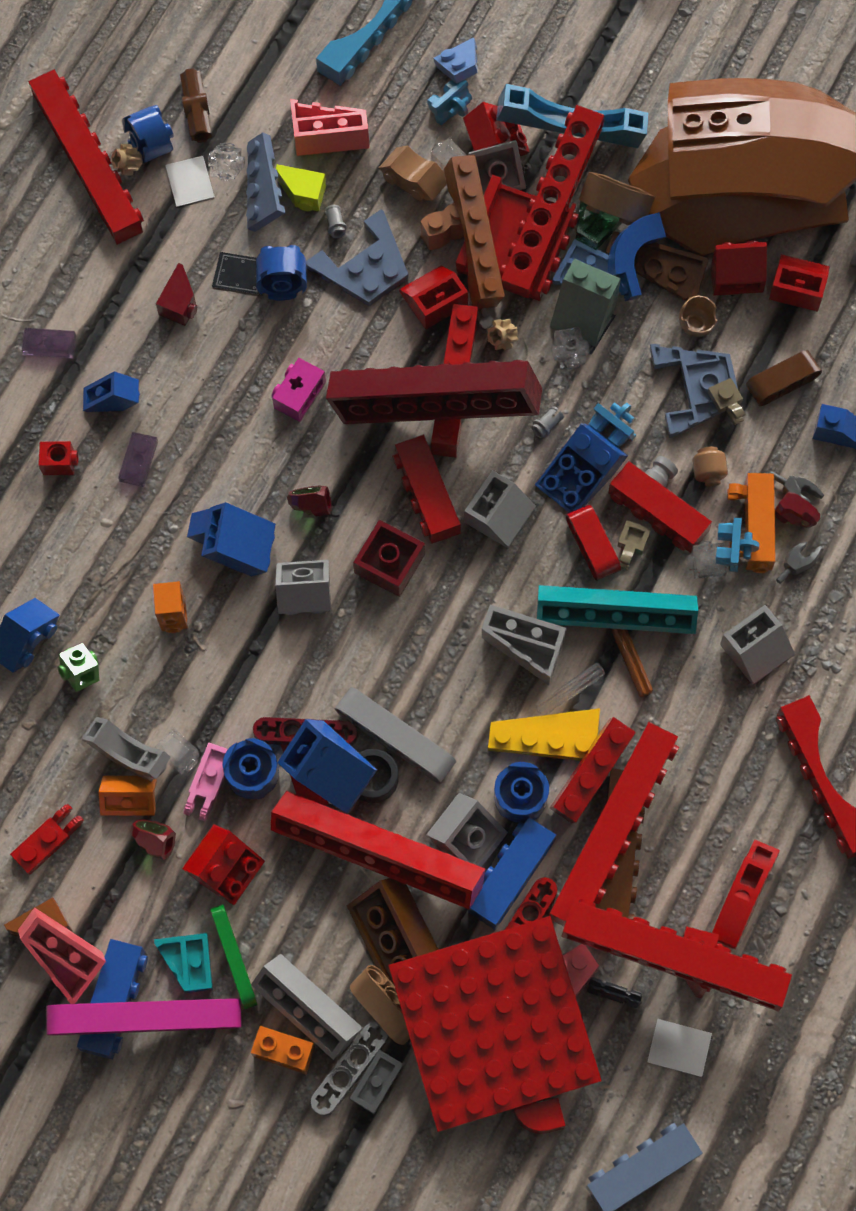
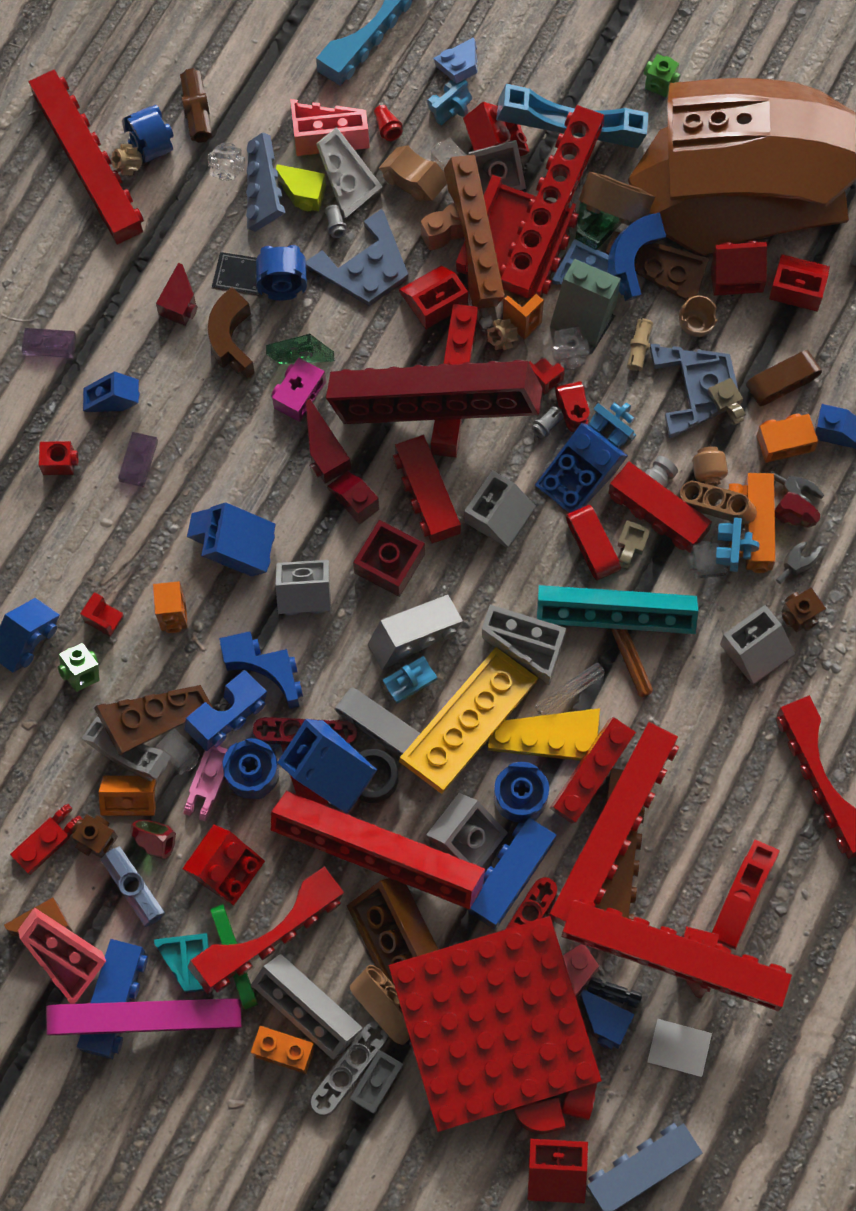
white sticker [165,156,214,207] -> none
dark red rock [287,485,332,517] -> none
none -> reddish brown brick [72,814,118,858]
none -> red panel [80,592,124,637]
none -> reddish brown wing [94,685,213,756]
none -> sand blue piece [100,846,165,927]
none -> blue arch [184,670,267,751]
none -> red arch [188,866,344,994]
none -> reddish brown arch [208,287,255,379]
none -> blue arch [219,631,303,709]
none -> clear green wing [266,334,334,364]
none -> dark red slope [306,399,351,484]
none -> white wing [316,127,382,218]
none -> dark red slope [327,471,380,525]
none -> wedge [368,595,463,670]
none -> red cone [374,105,403,141]
none -> dark azure hips [383,656,438,704]
none -> yellow plate [399,647,538,794]
none -> orange panel [503,294,544,339]
none -> red slope [527,1139,588,1204]
none -> red panel [529,358,565,395]
none -> red piece [555,381,590,433]
none -> red piece [562,1082,598,1121]
none -> blue slope [580,989,634,1050]
none -> tan pin [627,318,653,371]
none -> bright green brick [644,54,681,98]
none -> medium nougat beam [680,481,757,524]
none -> orange brick [756,414,818,463]
none -> reddish brown brick [781,587,826,633]

